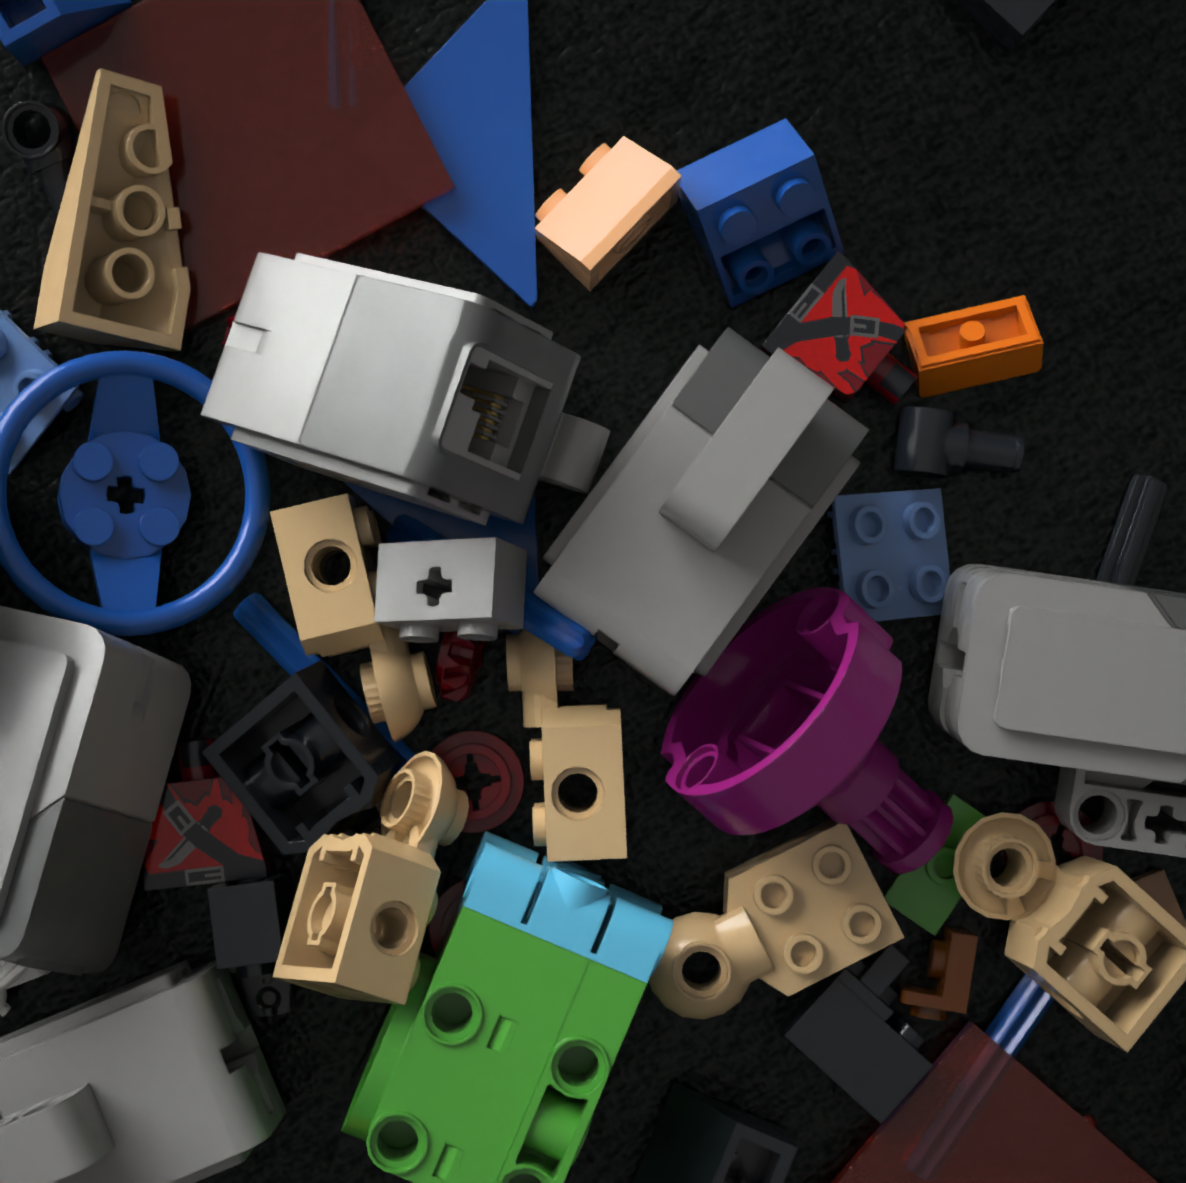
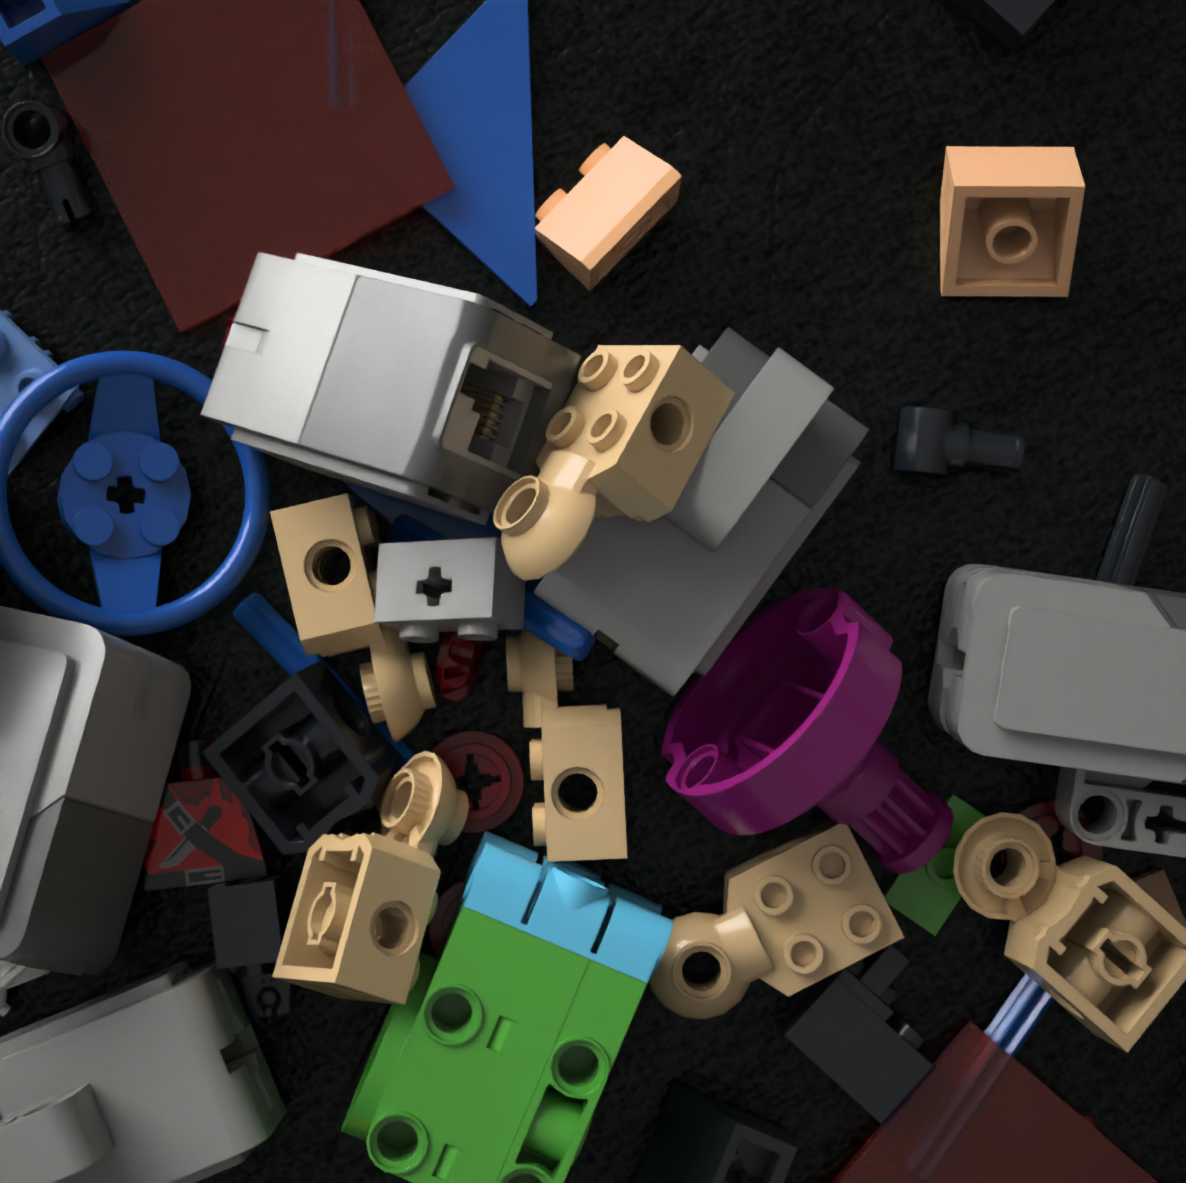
tan wedge [34,68,191,352] -> none
blue slope [677,118,845,308] -> none
torso [760,251,918,405] -> none
medium blue hinge [827,488,950,621] -> none
reddish brown bracket [895,925,978,1021] -> none
orange slope [904,295,1044,398] -> none
none -> tan brick [493,345,735,581]
none -> light nougat slope [940,146,1085,297]

